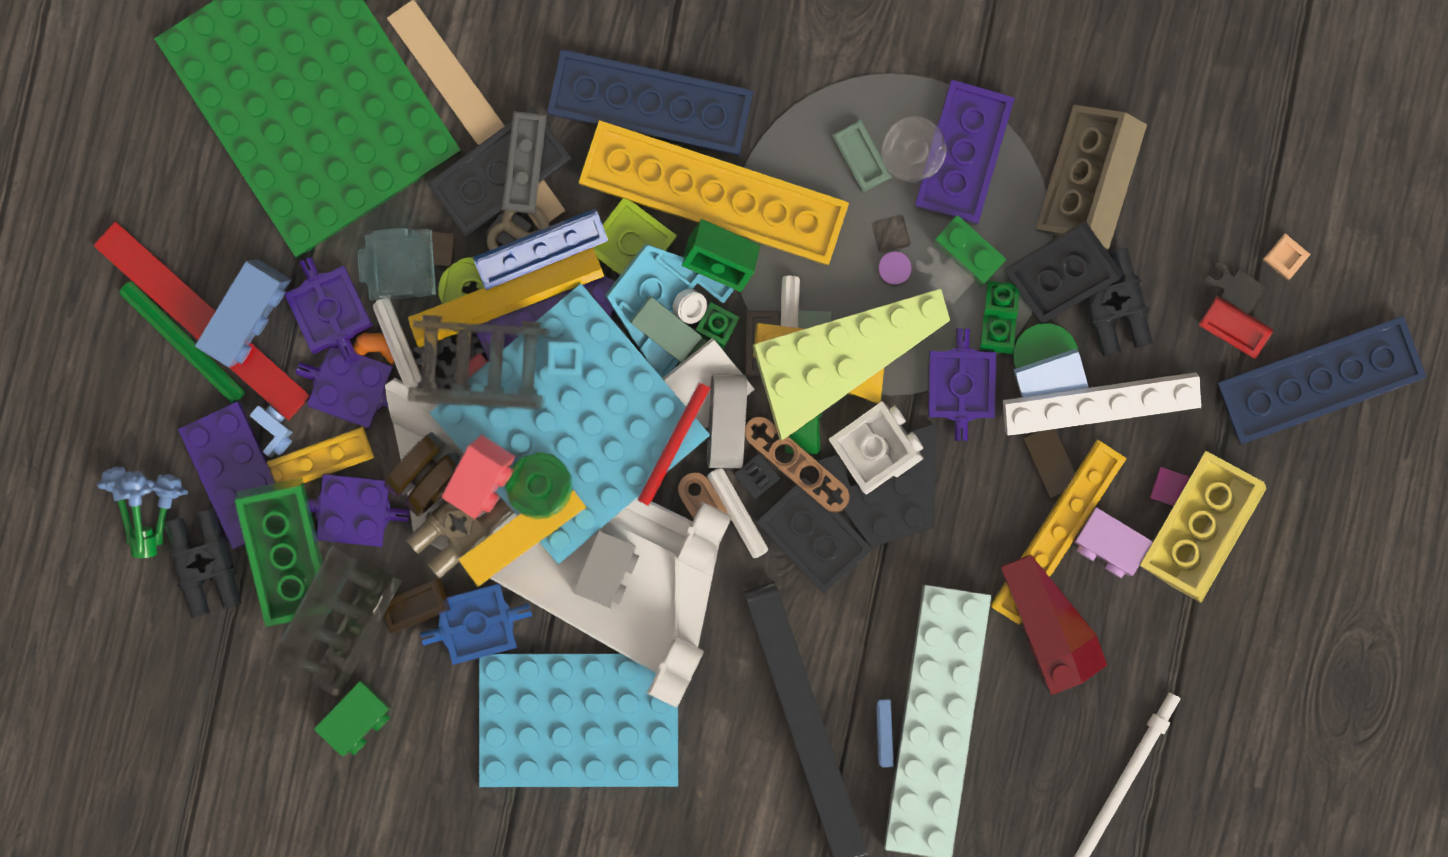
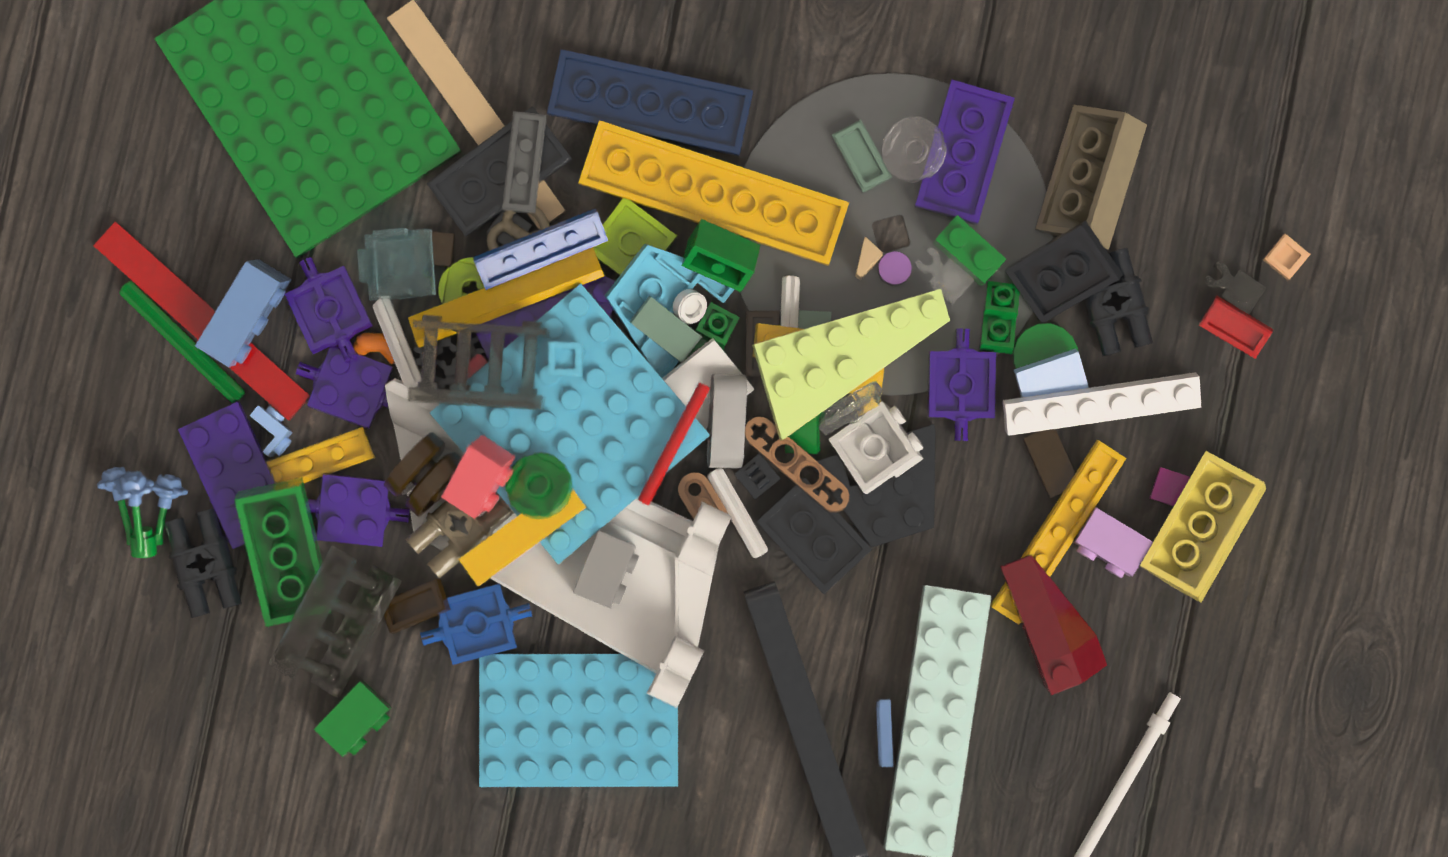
dark blue plate [1217,316,1427,445] -> none
none -> clear plate [819,381,883,435]
none -> tan slope [855,237,883,280]

